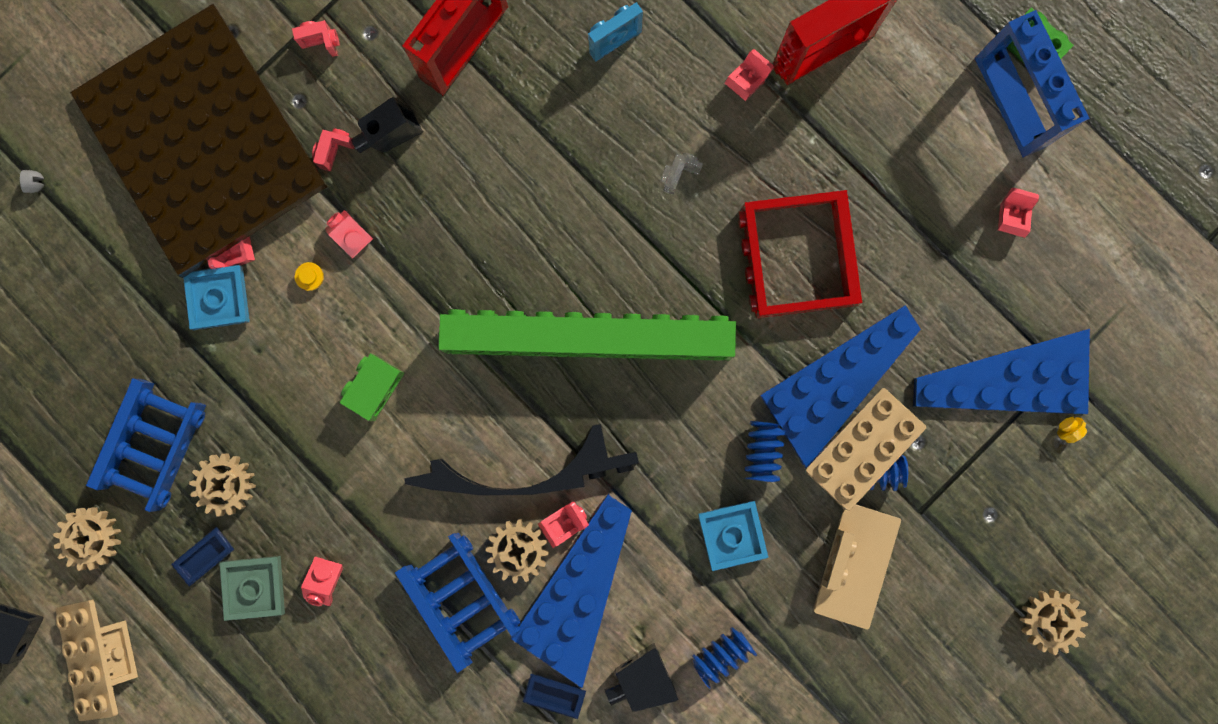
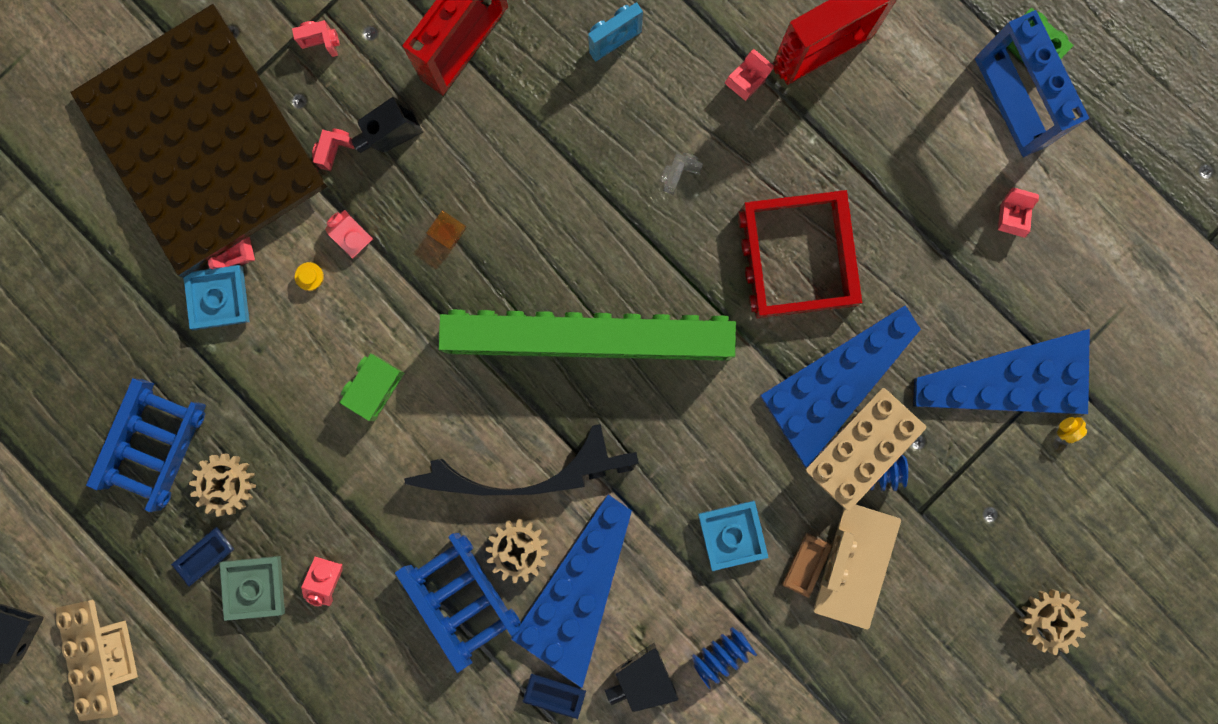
light grey hinge [20,170,44,193] -> none
tan gear [53,507,121,571] -> none
coral bracket [538,501,589,548] -> none
blue piece [744,421,786,482] -> none
none -> clear orange plate [426,210,467,251]
none -> medium nougat tile [782,532,833,598]

